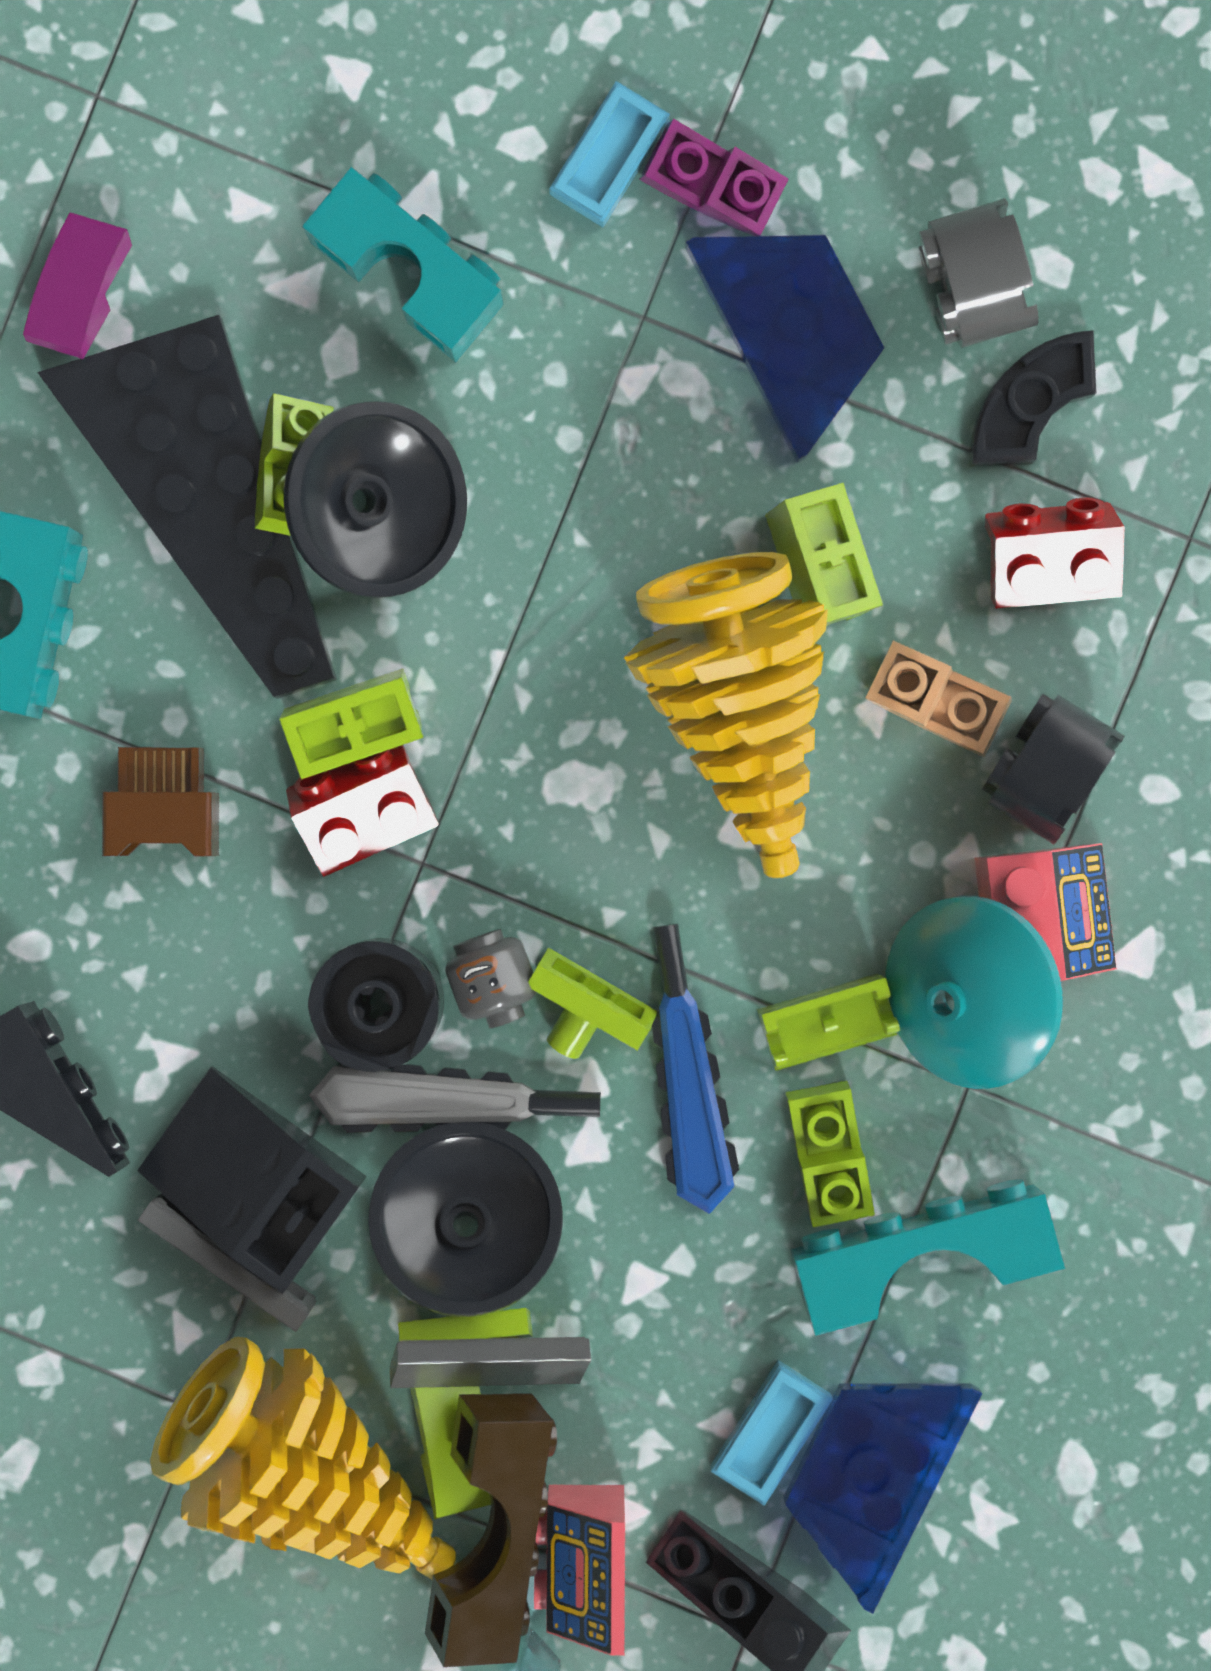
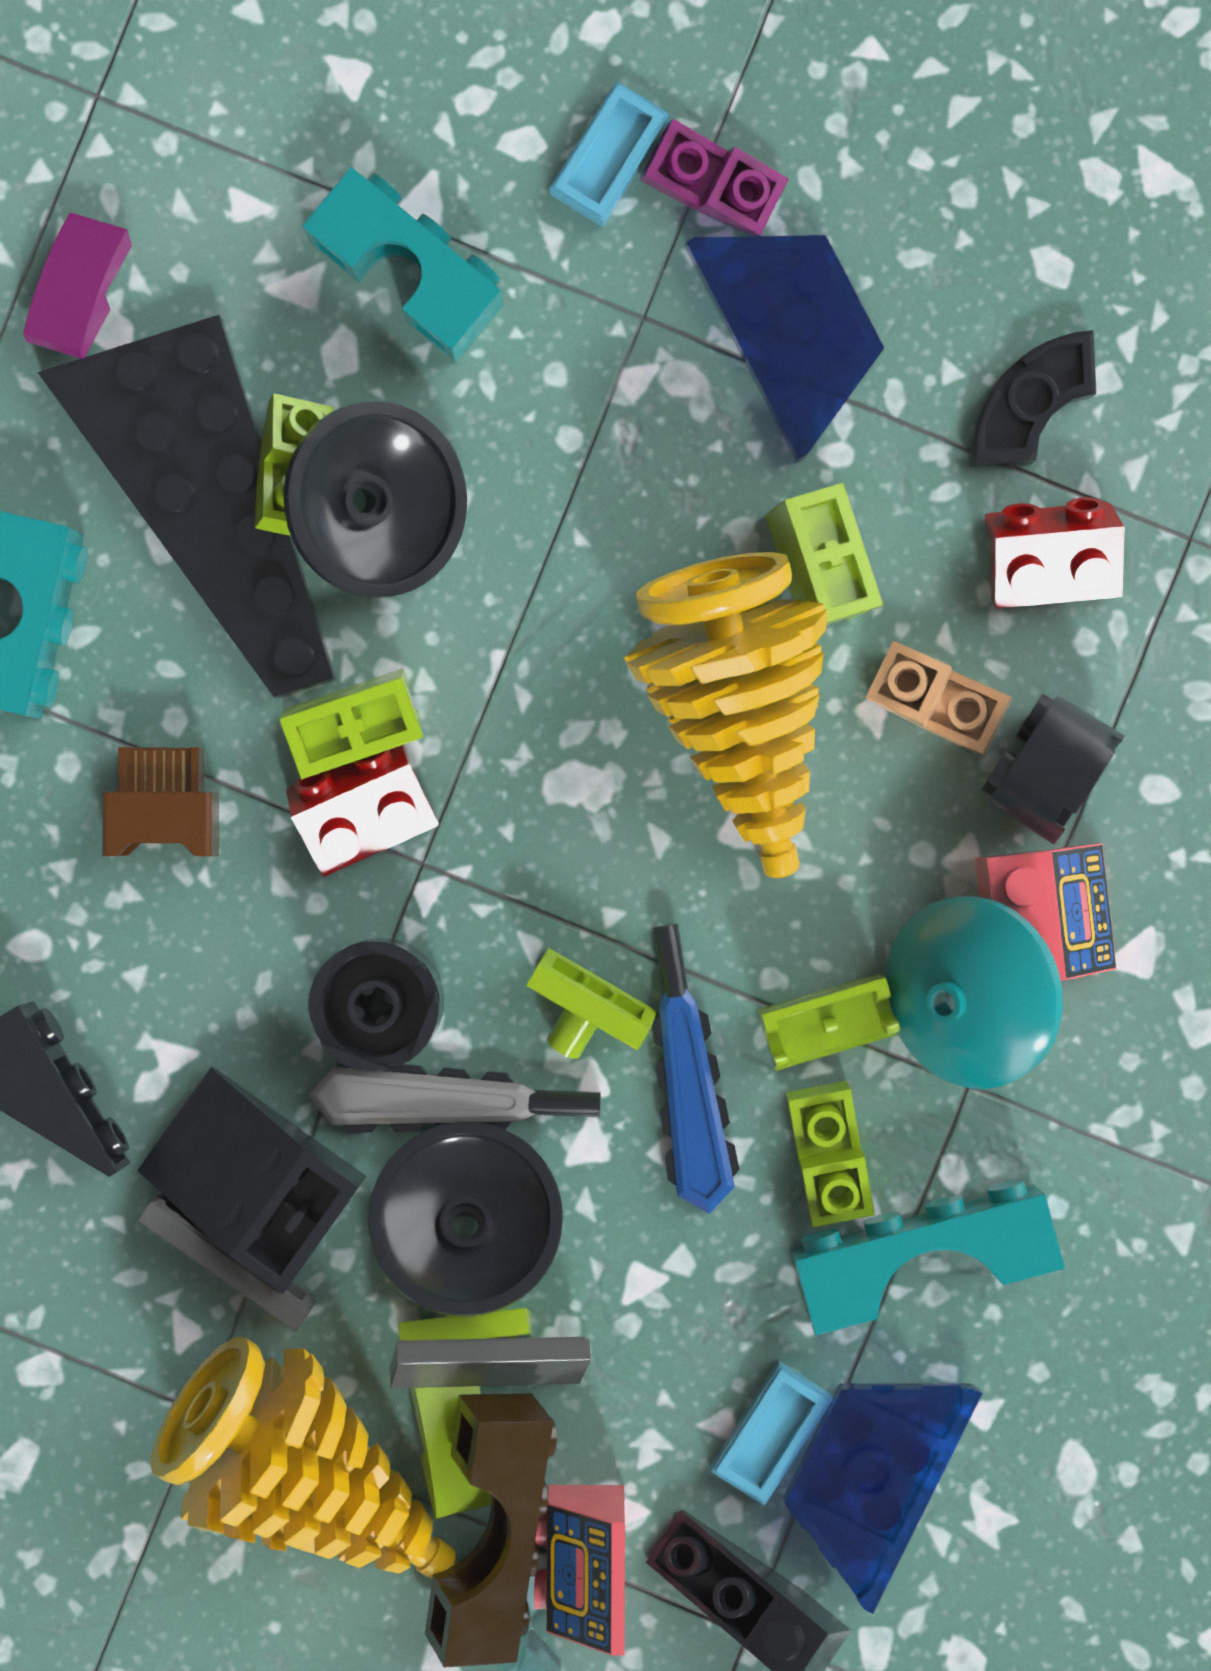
dark grey head [445,929,536,1029] -> none
dark grey brick [918,198,1039,348] -> none

